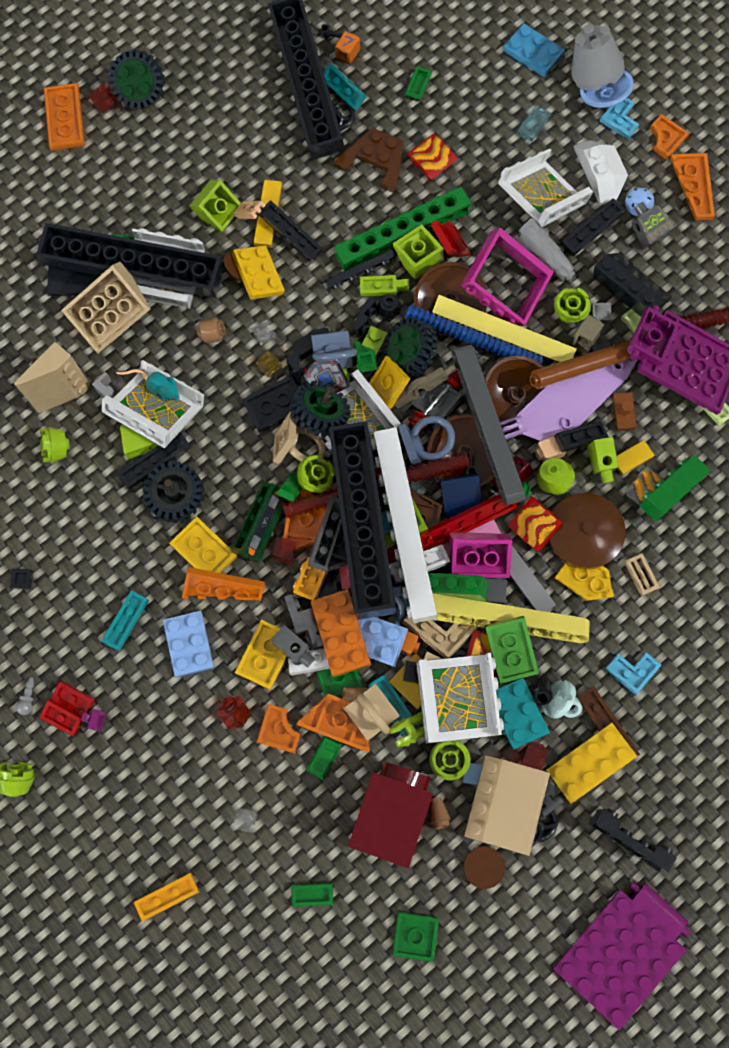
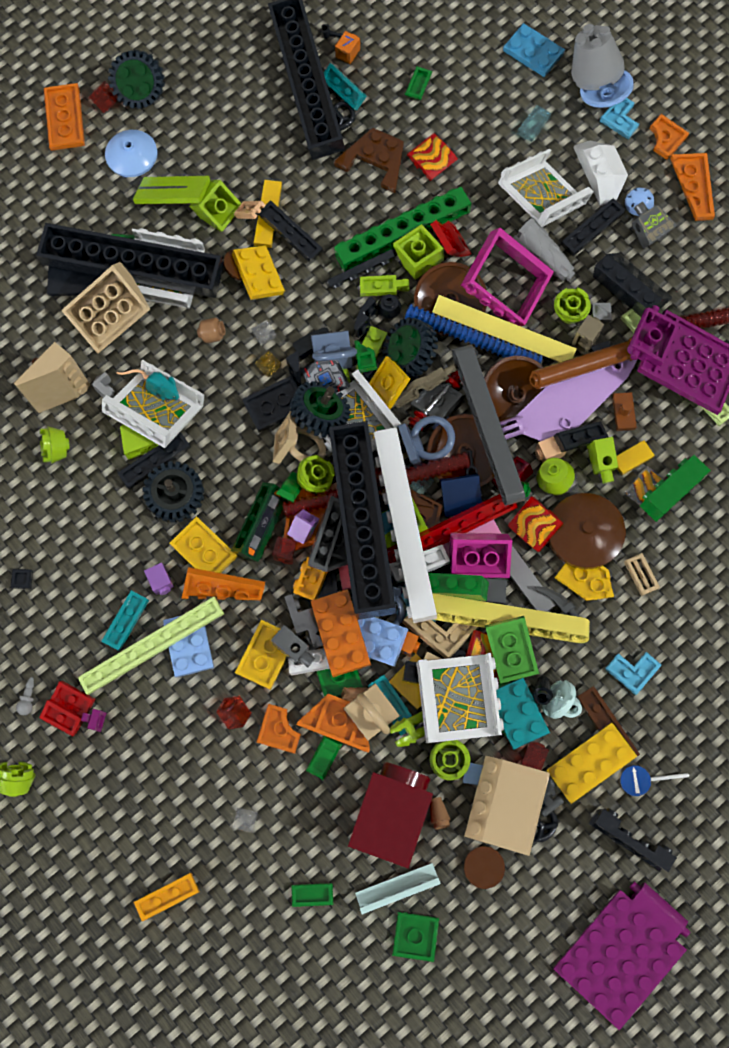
none -> yellowish green tile [78,597,224,695]
none -> light blue dish [105,129,157,177]
none -> lime tile [133,176,211,204]
none -> medium lavender brick [144,563,174,595]
none -> brick [287,509,319,544]
none -> light aqua fence [355,863,441,914]
none -> dark grey bar [535,586,580,617]
none -> blue piece [620,765,689,796]

